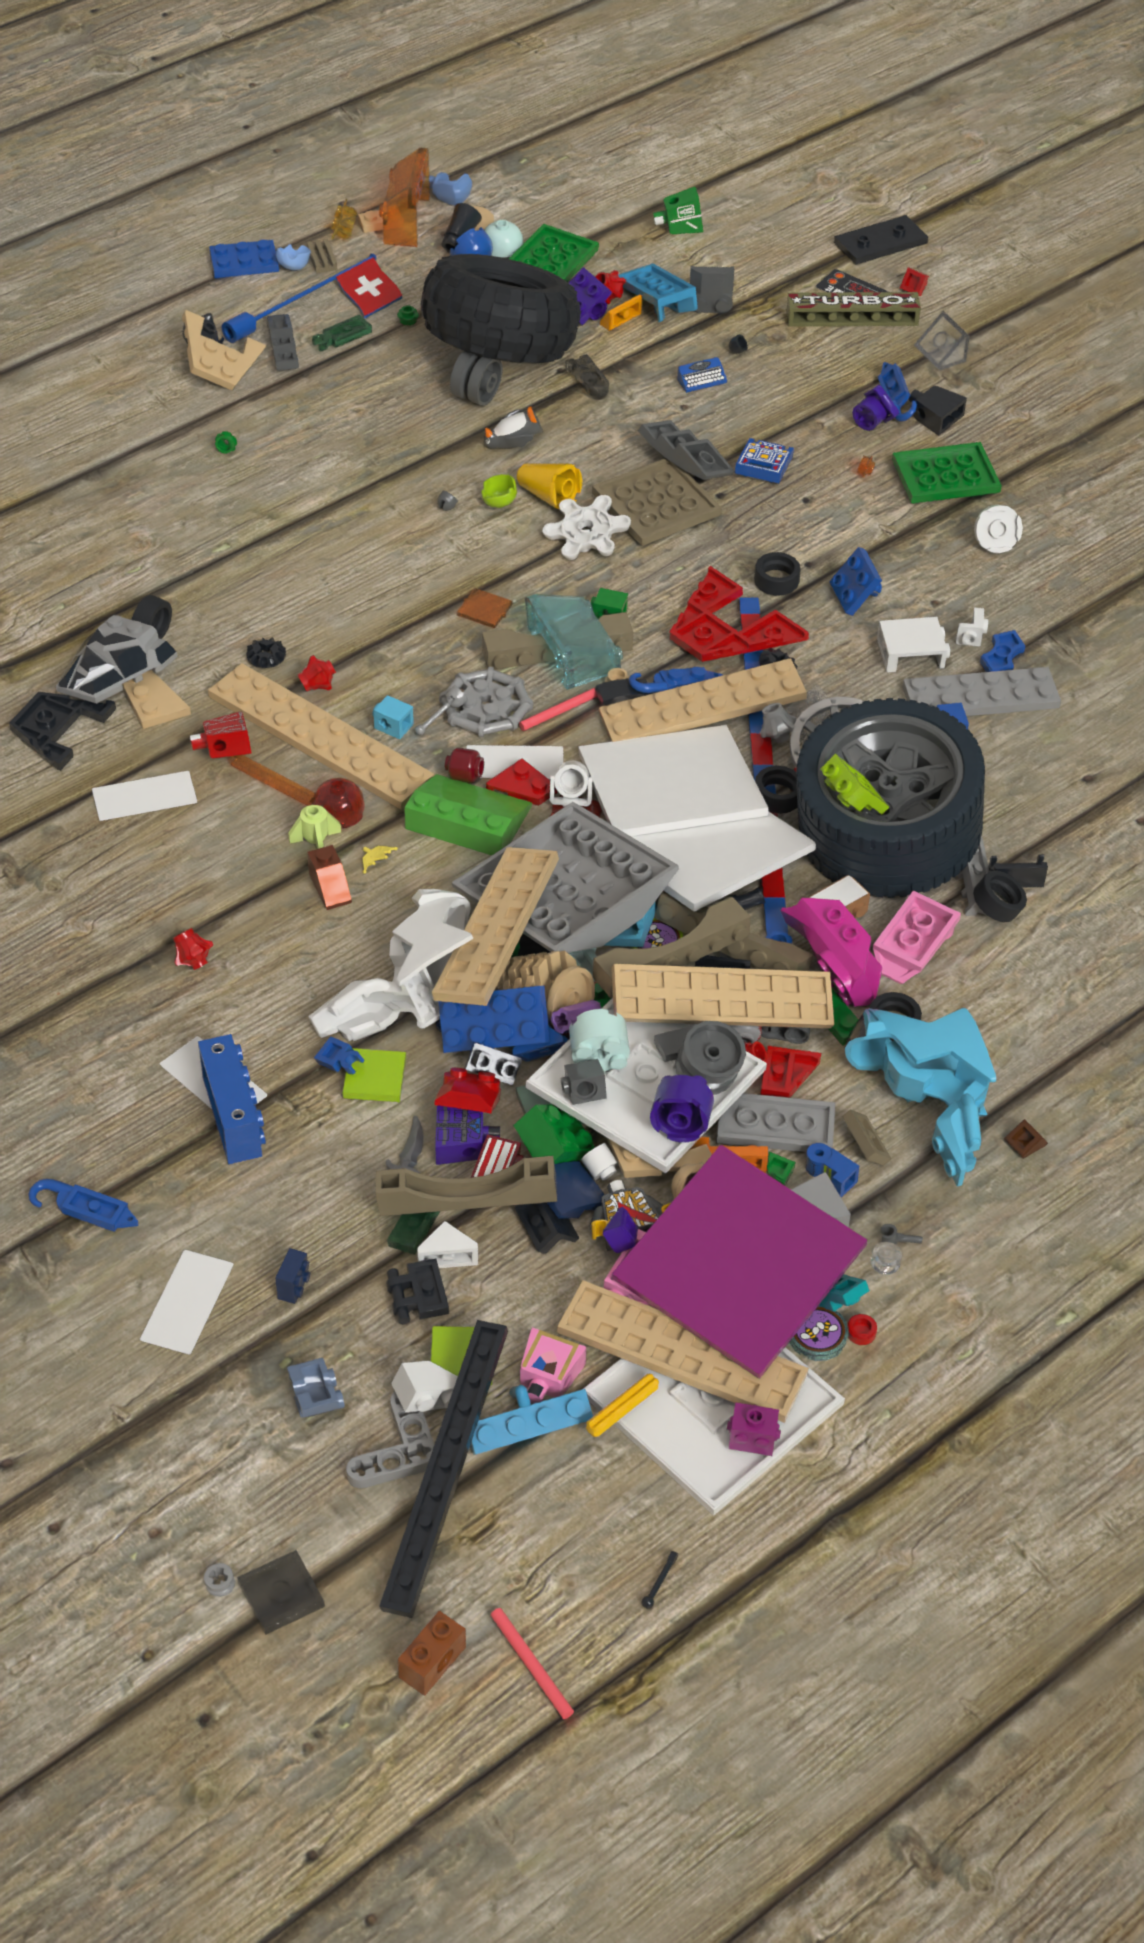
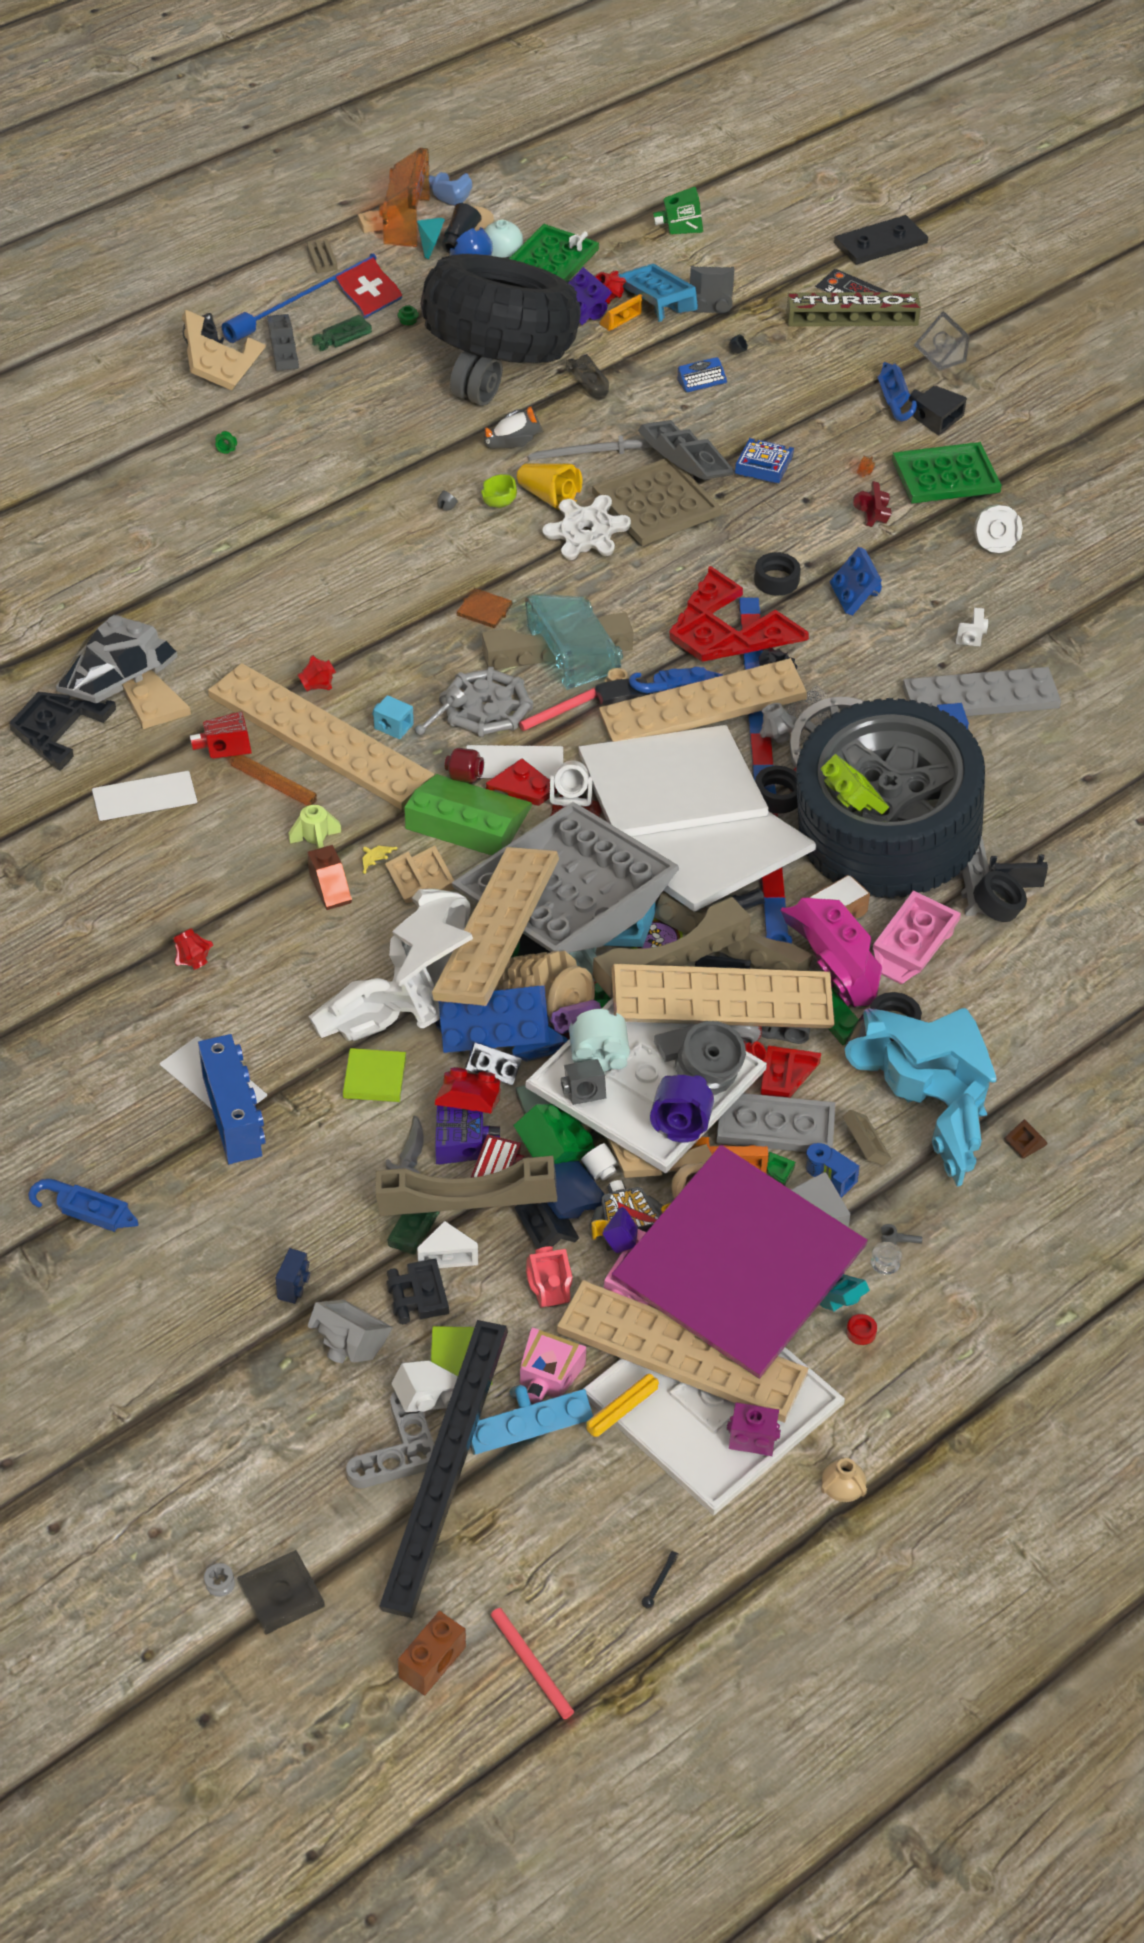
black tyre [131,595,172,639] -> none
white sticker [140,1250,234,1354] -> none
blue plate [209,240,279,278] -> none
black gear [246,637,286,668] -> none
light blue hair [276,244,311,270] -> none
sand blue cylinder [287,1358,345,1417] -> none
clear red cylinder [313,777,365,829] -> none
blue plate [314,1036,365,1075] -> none
clear yellow hinge [330,199,357,239] -> none
green brick [590,588,628,622] -> none
tile [789,1305,849,1361] -> none
dark purple piece [852,385,899,431] -> none
white panel [877,617,950,672] -> none
red tile [900,267,929,296] -> none
blue tile [980,630,1025,672] -> none
none -> light grey brick [307,1300,393,1363]
none -> tan slope [385,845,455,903]
none -> teal slope [417,218,445,259]
none -> coral hand [526,1246,573,1308]
none -> light grey sword [528,436,653,461]
none -> white hand [569,232,588,251]
none -> tan piece [821,1457,867,1502]
none -> dark red hips [853,481,892,527]

